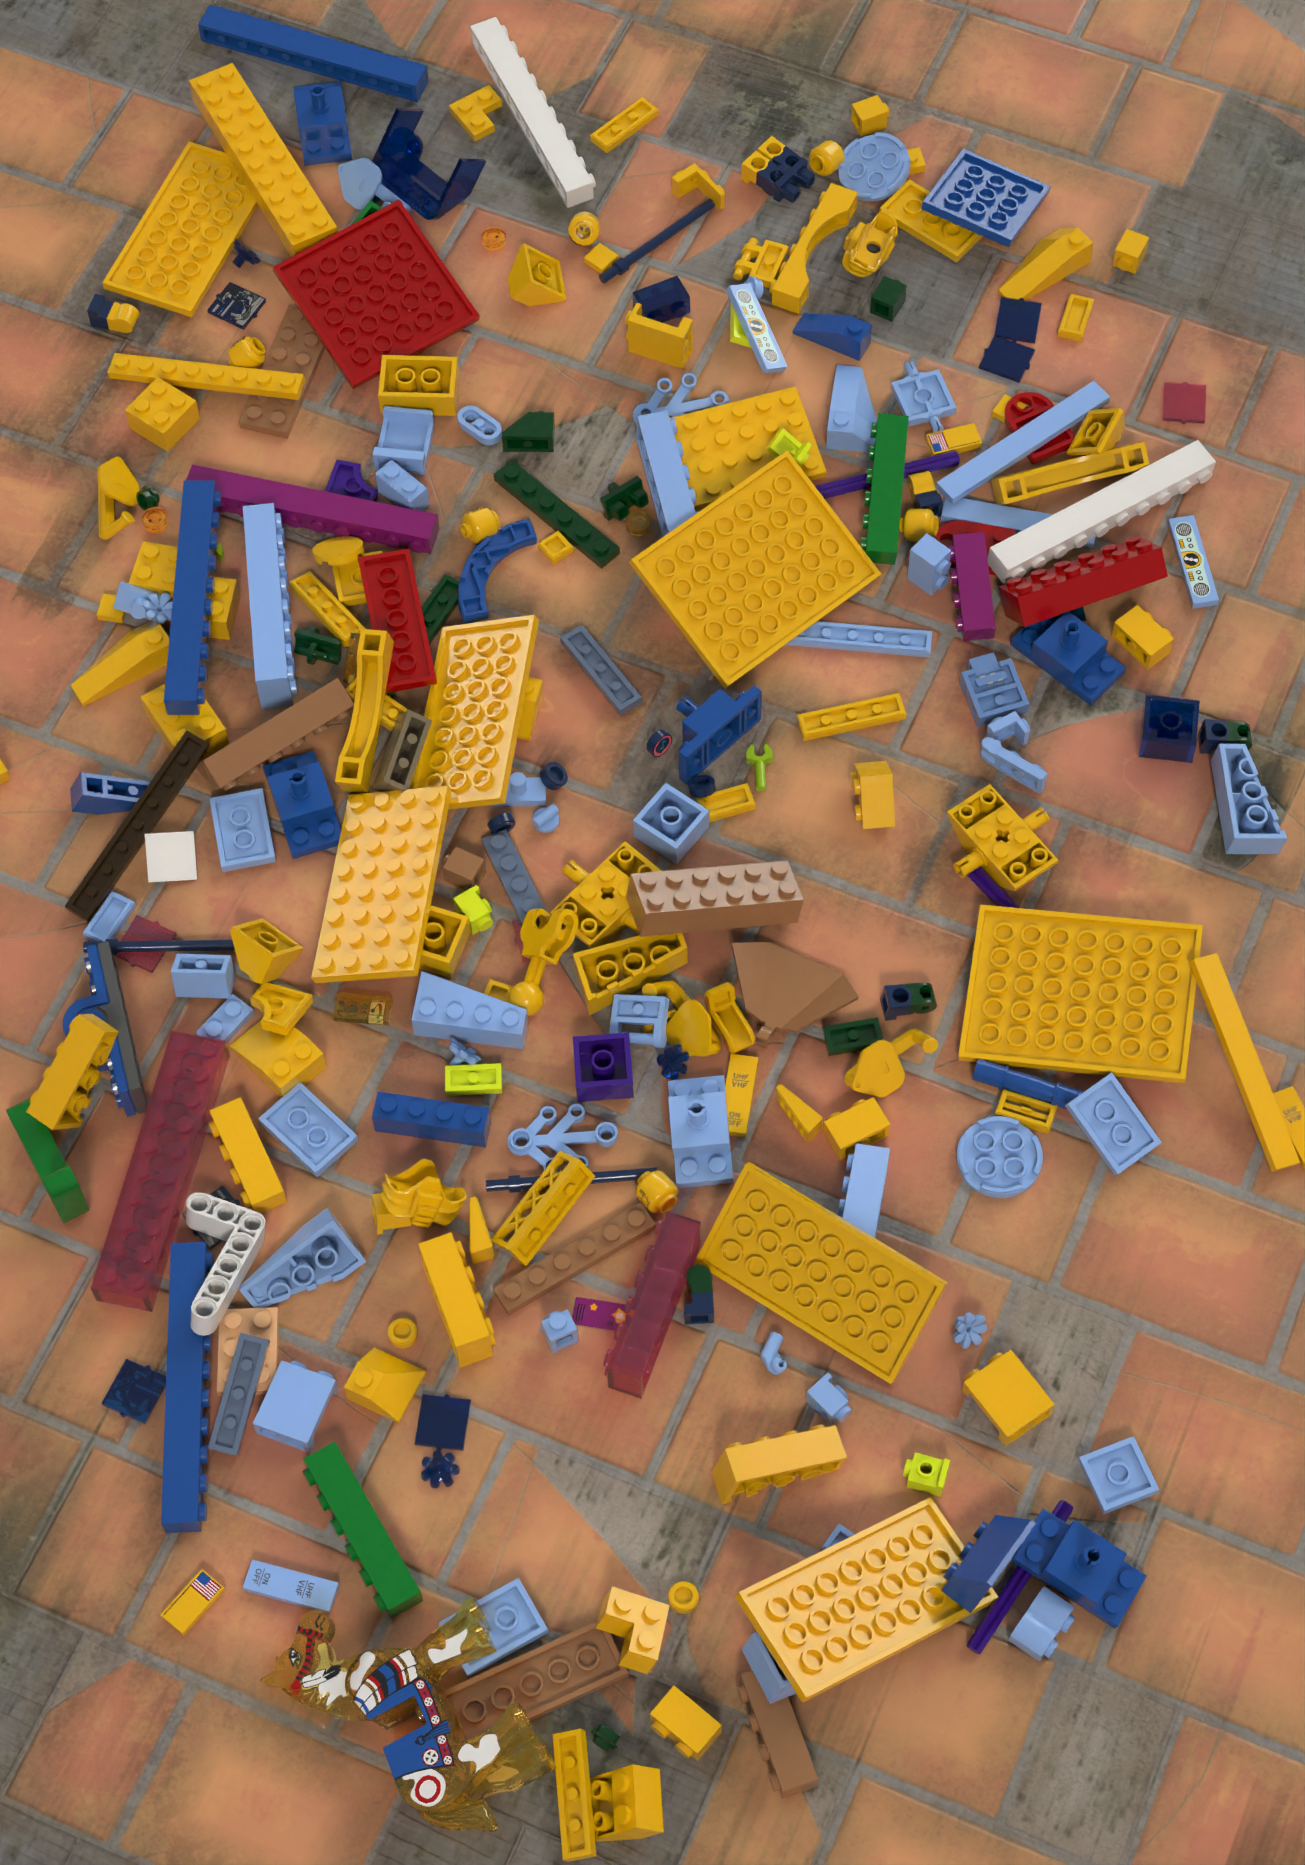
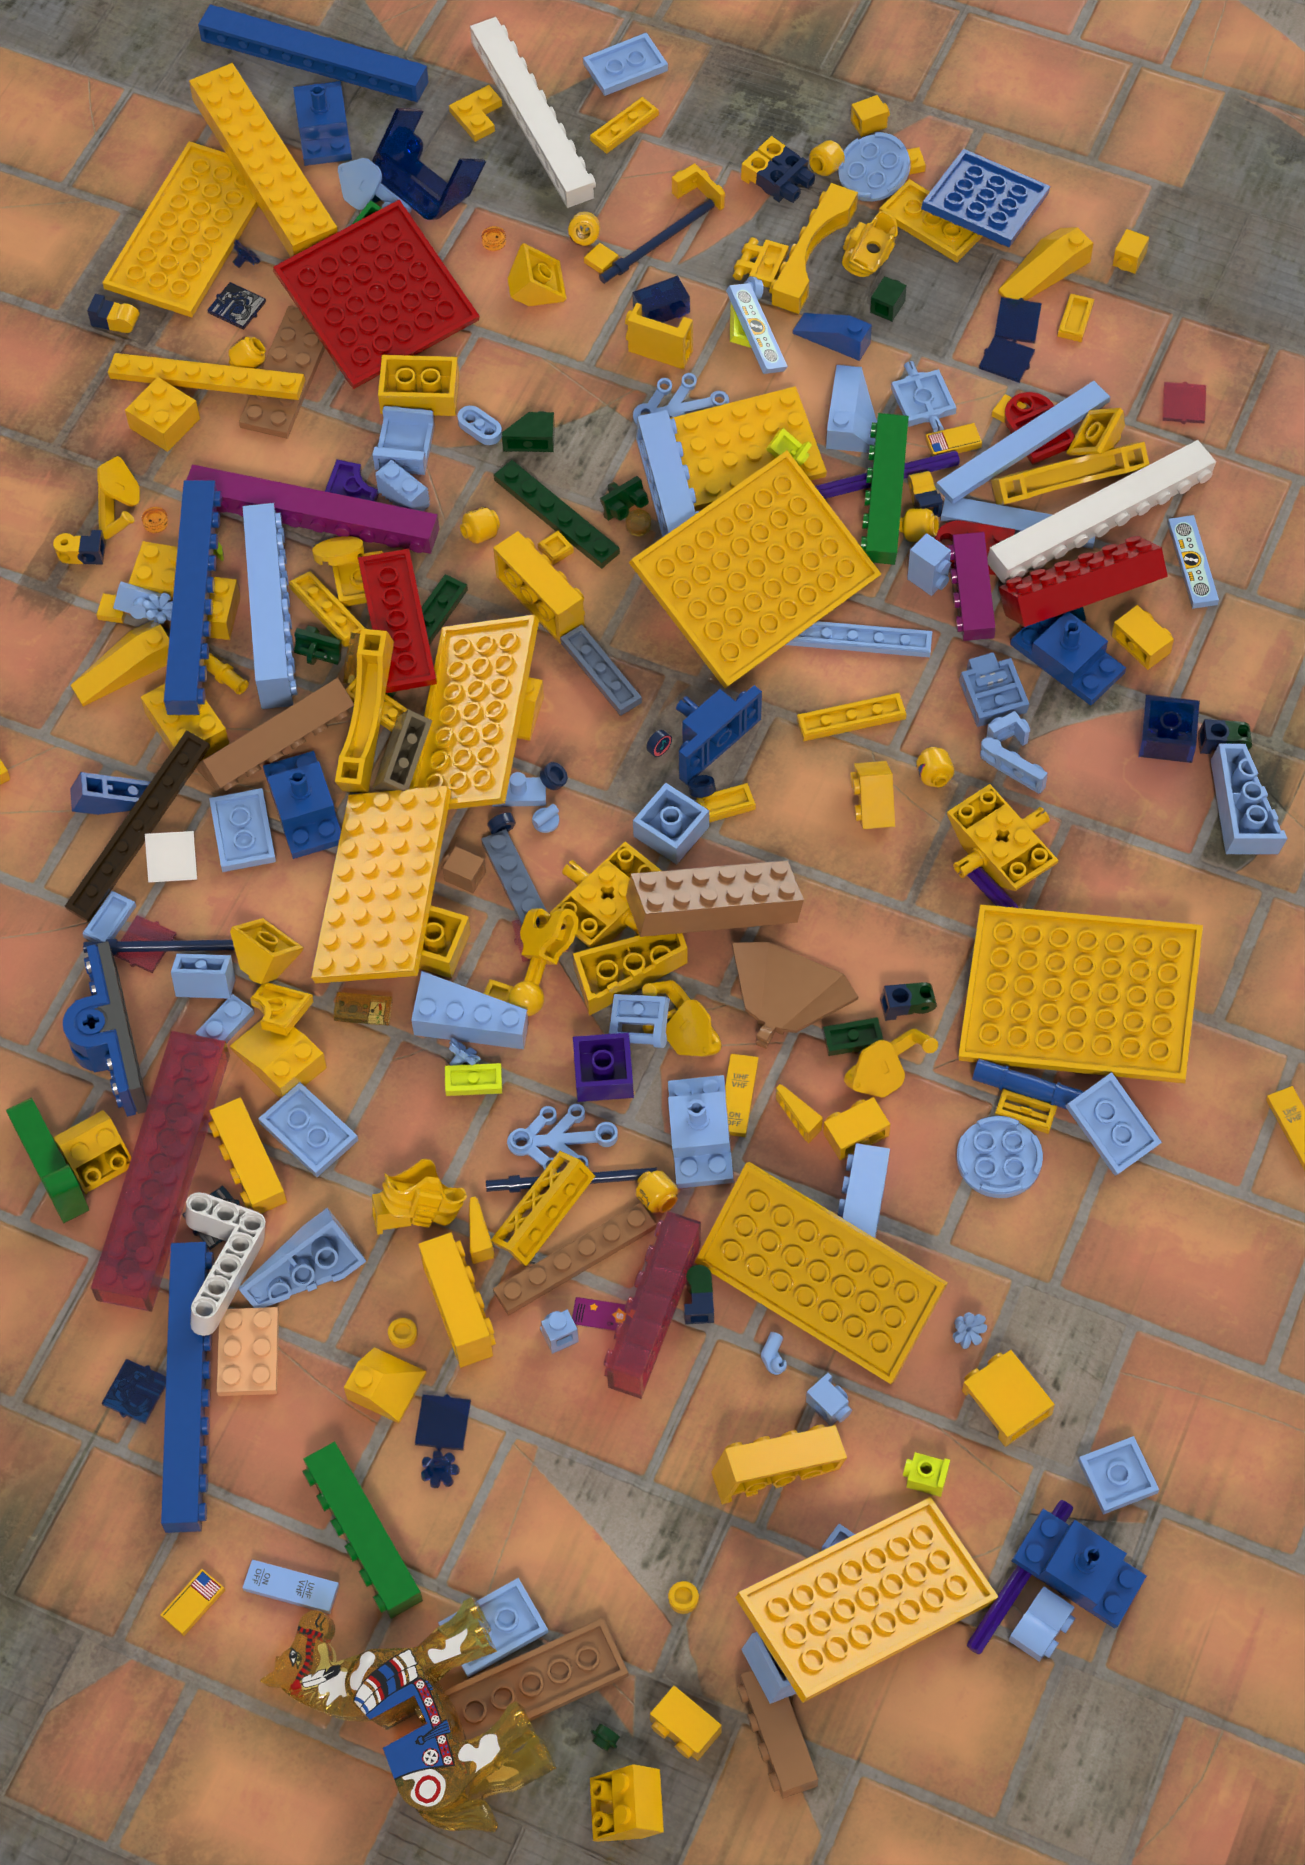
yellow wedge [26,1014,119,1130] -> none
dark green plate [136,486,160,511] -> none
sand blue plate [208,1333,270,1456] -> none
light blue panel [253,1360,338,1453] -> none
blue brick [372,1092,491,1147] -> none
neon yellow brick [453,885,493,935] -> none
blue tile [458,519,537,624] -> none
yellow plate [552,1728,597,1862] -> none
yellow brick [596,1586,670,1674] -> none
clear blue plant [657,1044,689,1080] -> none
yellow animal [704,982,755,1054] -> none
lime bar [746,744,773,792] -> none
blue slope [941,1515,1036,1613] -> none
yellow tile [1189,953,1300,1172] -> none
none -> leg [53,530,106,565]
none -> yellow slope [53,1110,136,1194]
none -> yellow pin [204,653,249,695]
none -> yellow brick [493,531,585,644]
none -> light blue plate [583,33,668,96]
none -> yellow head [916,747,954,787]

